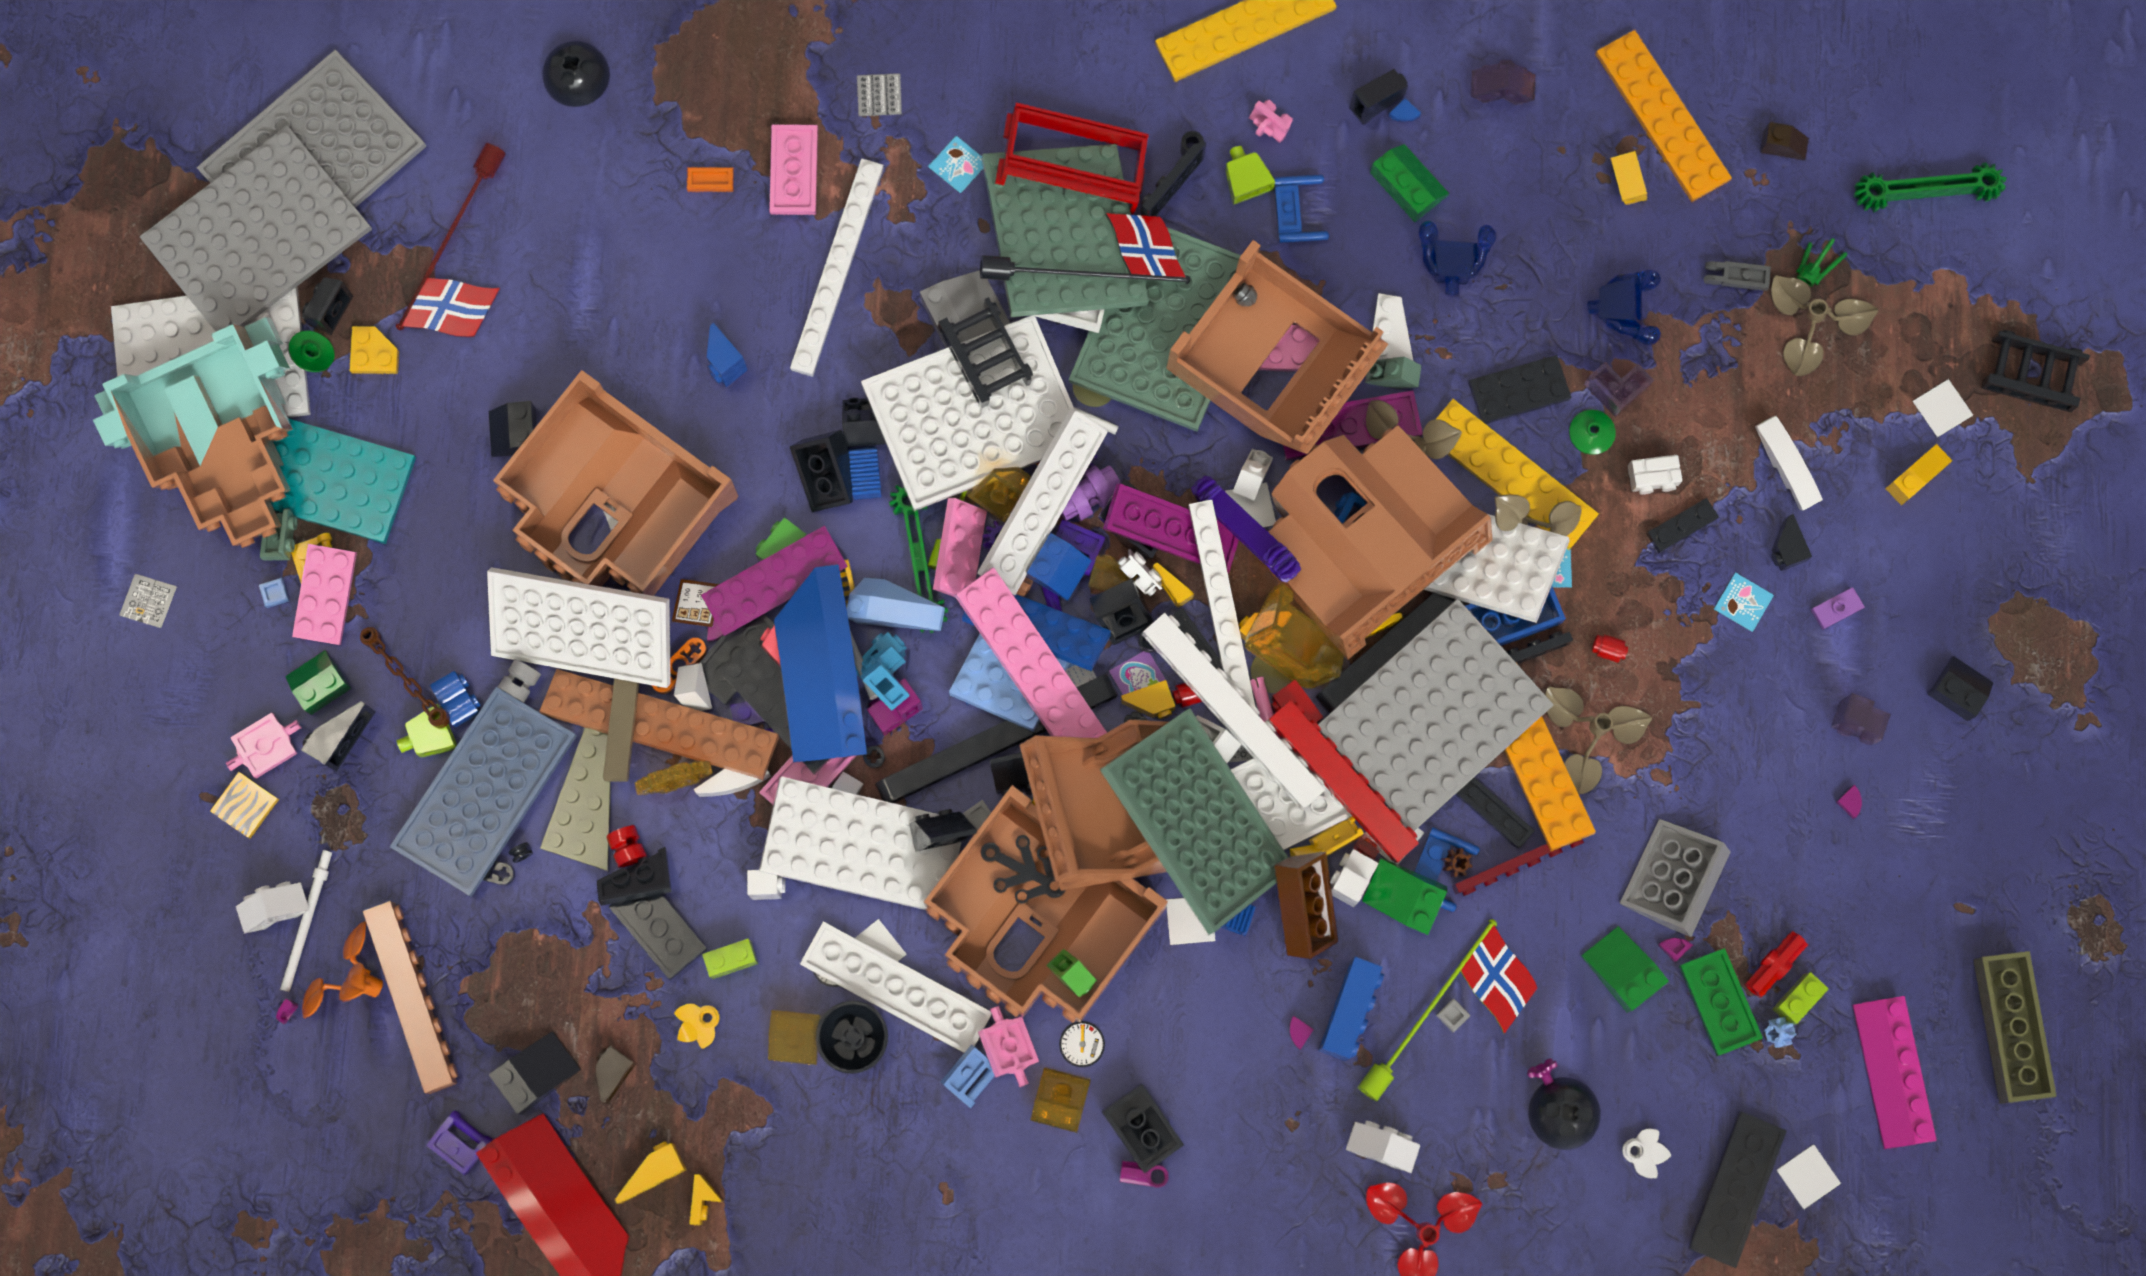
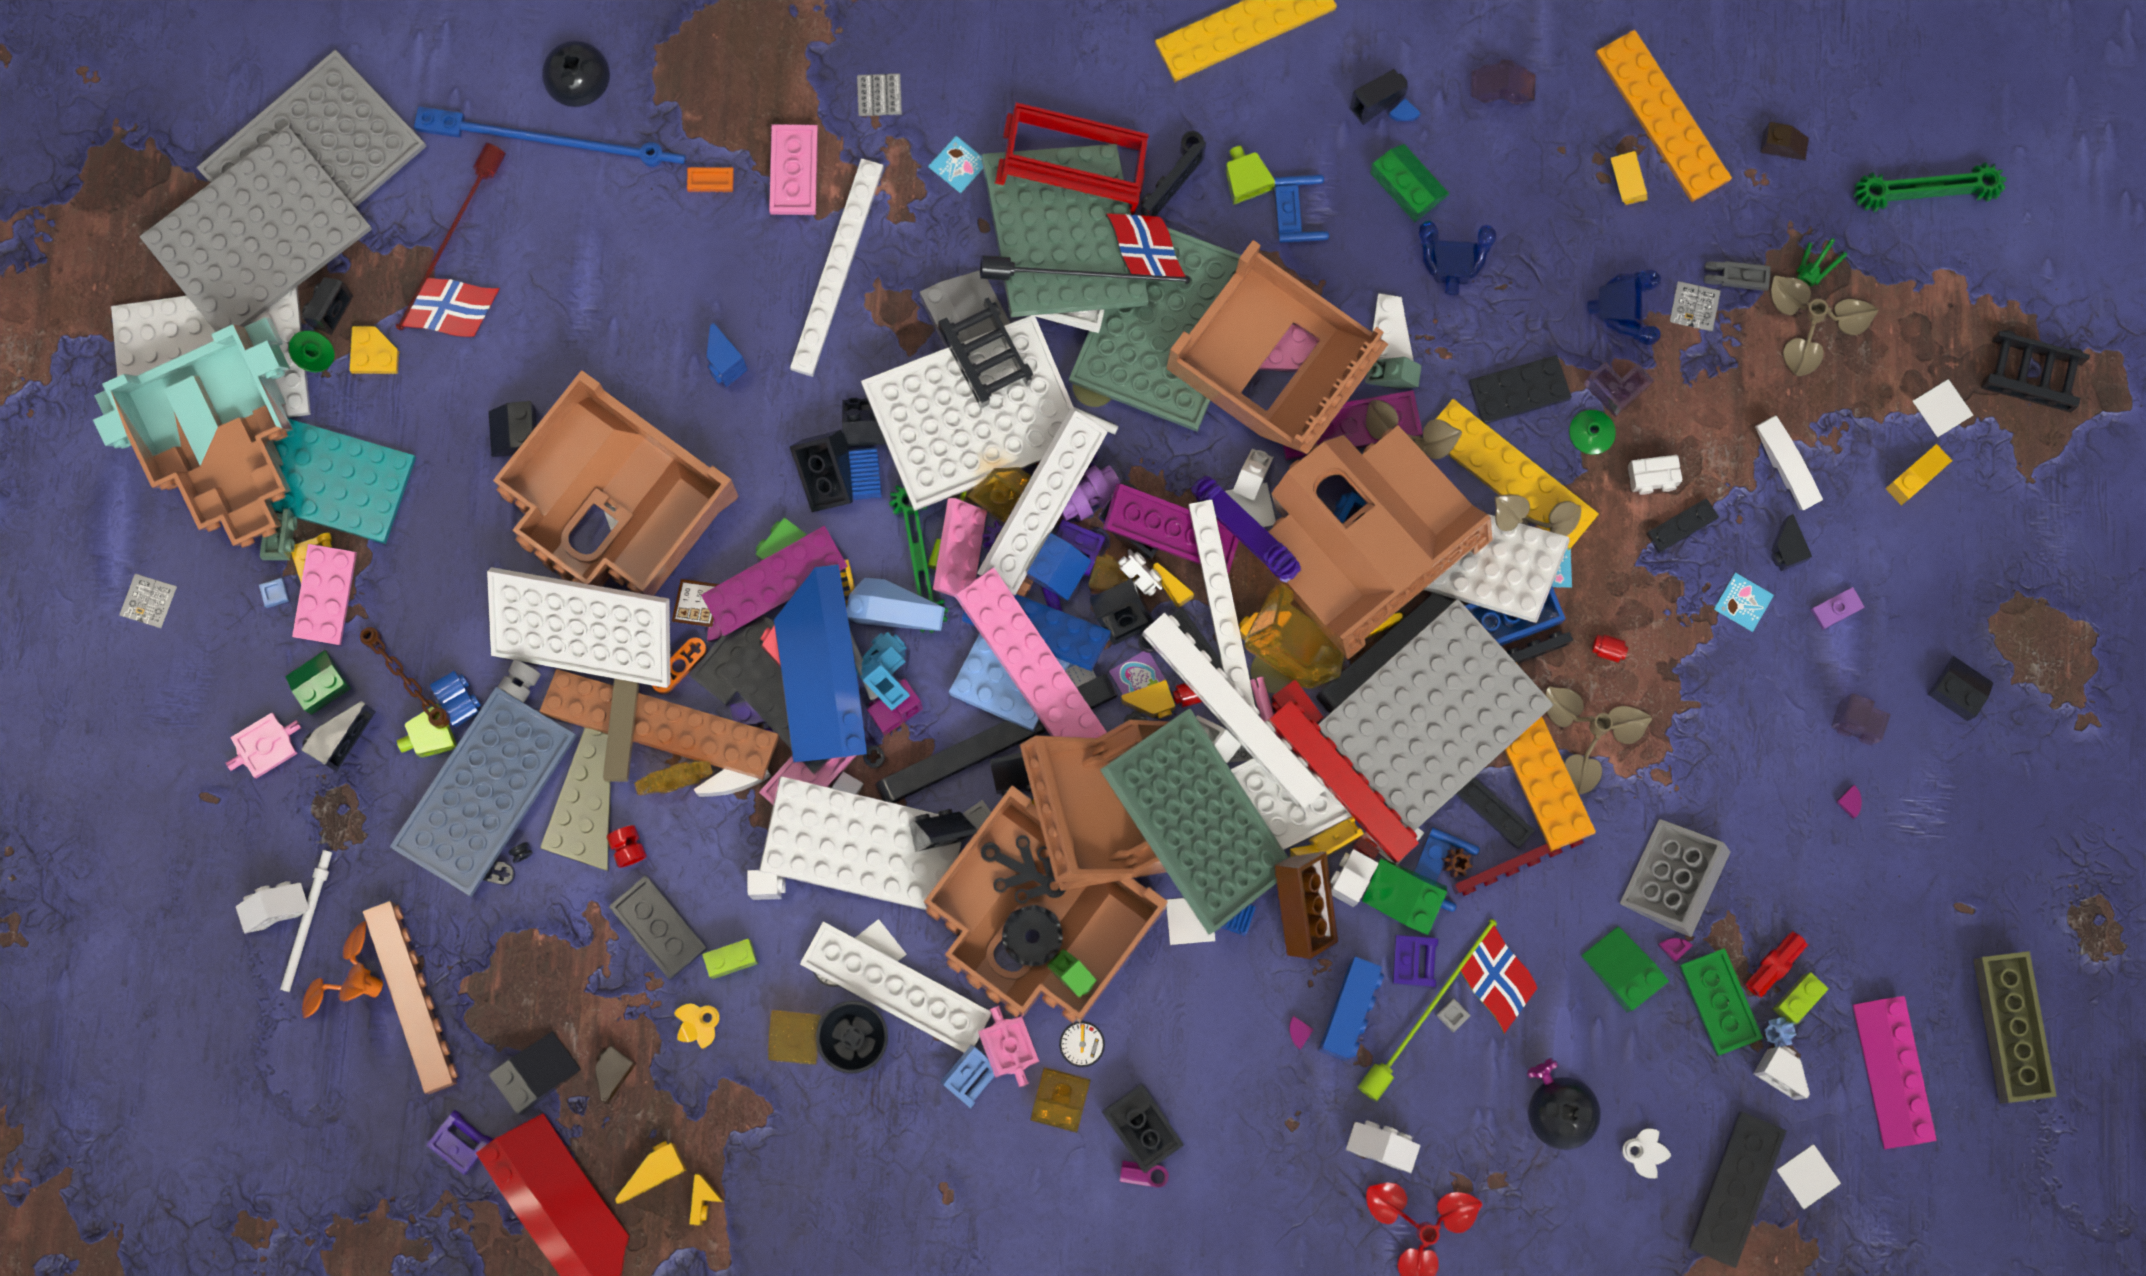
yellow tile [210,772,279,838] -> none
magenta tile [276,998,299,1024] -> none
black wing [596,847,672,906] -> none
white slope [674,663,712,711] -> none
dark grey plate [1233,283,1257,307] -> none
bright pink hips [1249,100,1293,143] -> none
none -> blue bar [414,107,686,167]
none -> black plate [1002,905,1063,967]
none -> dark purple plate [1392,935,1438,987]
none -> light grey sticker [1670,281,1720,331]
none -> white slope [1753,1046,1809,1100]

